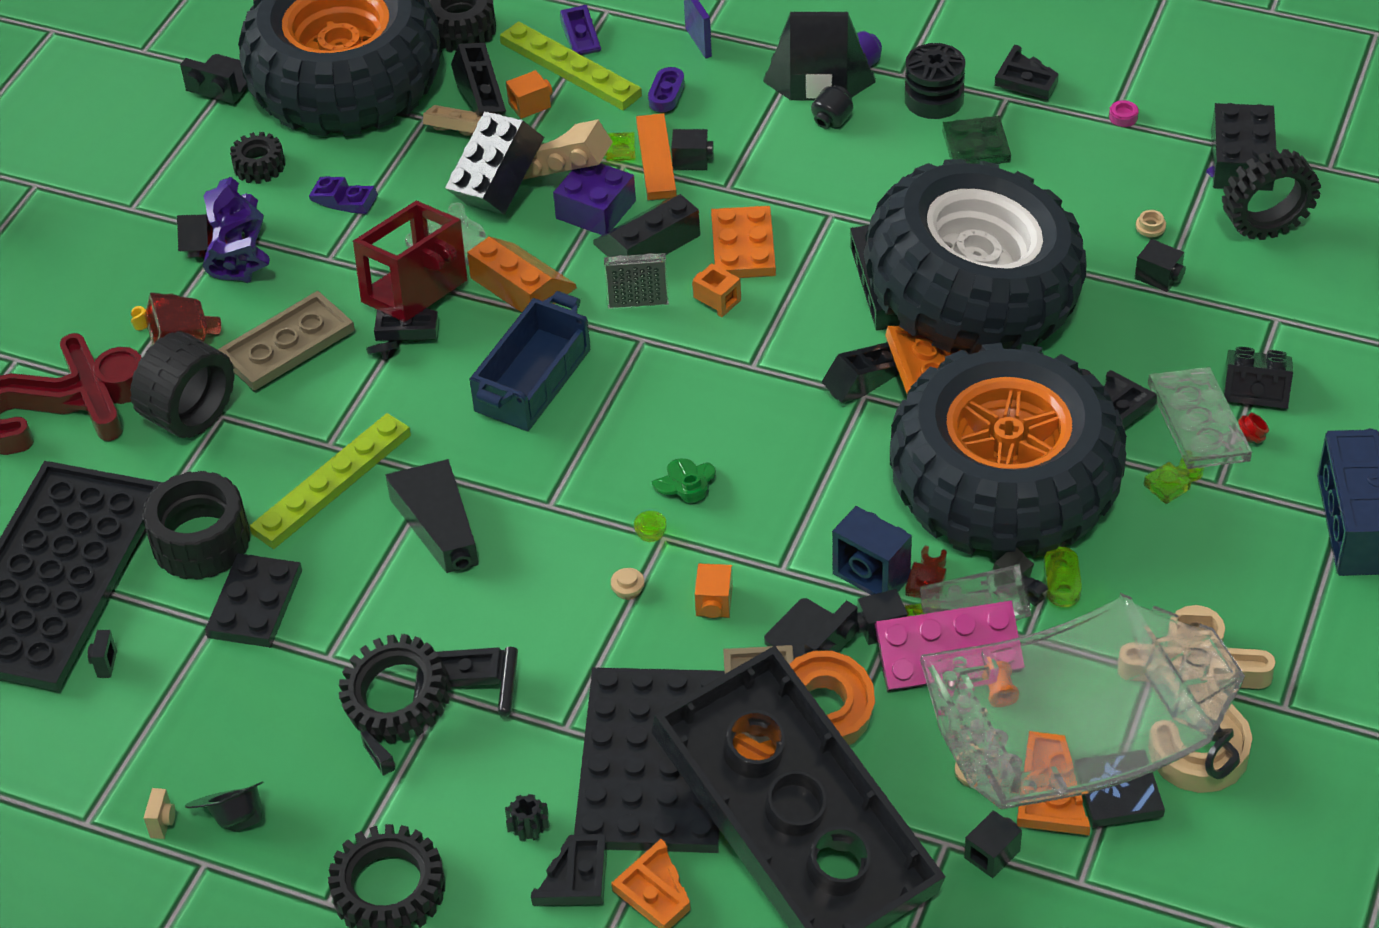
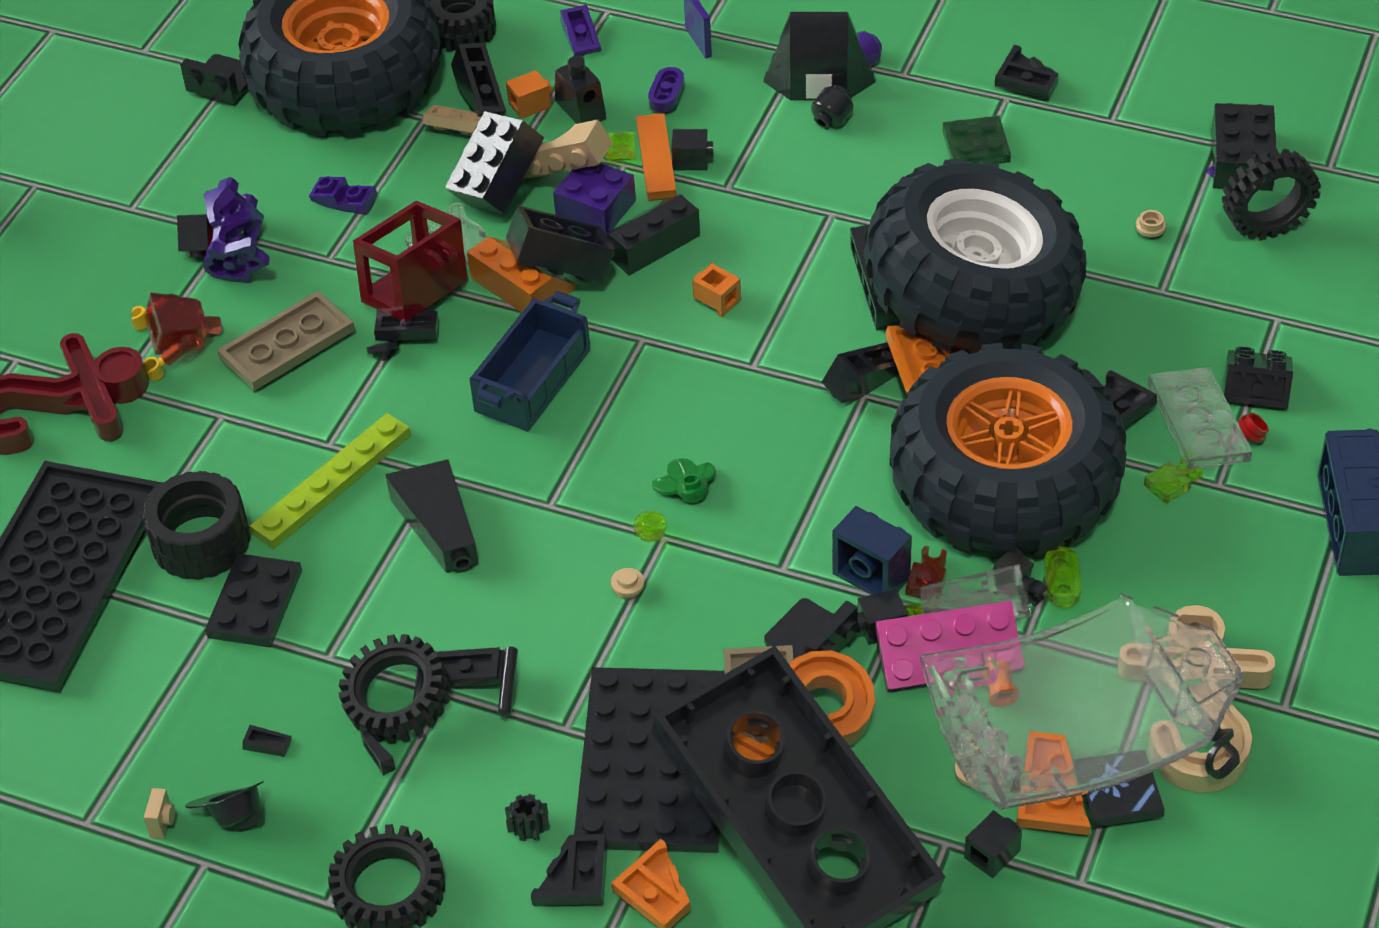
black plate [88,630,117,678] -> none
black tyre [130,331,235,438] -> none
black tyre [230,132,285,184] -> none
lime plate [500,21,642,111] -> none
tile [604,253,669,309] -> none
orange brick [695,563,733,618] -> none
orange plate [711,206,776,278] -> none
black wheel [905,43,965,119] -> none
dark pink tile [1109,100,1139,127] -> none
black brick [1135,239,1186,292] -> none
none -> black piece [242,725,291,757]
none -> black brick [506,205,614,283]
none -> black torso [555,56,606,124]

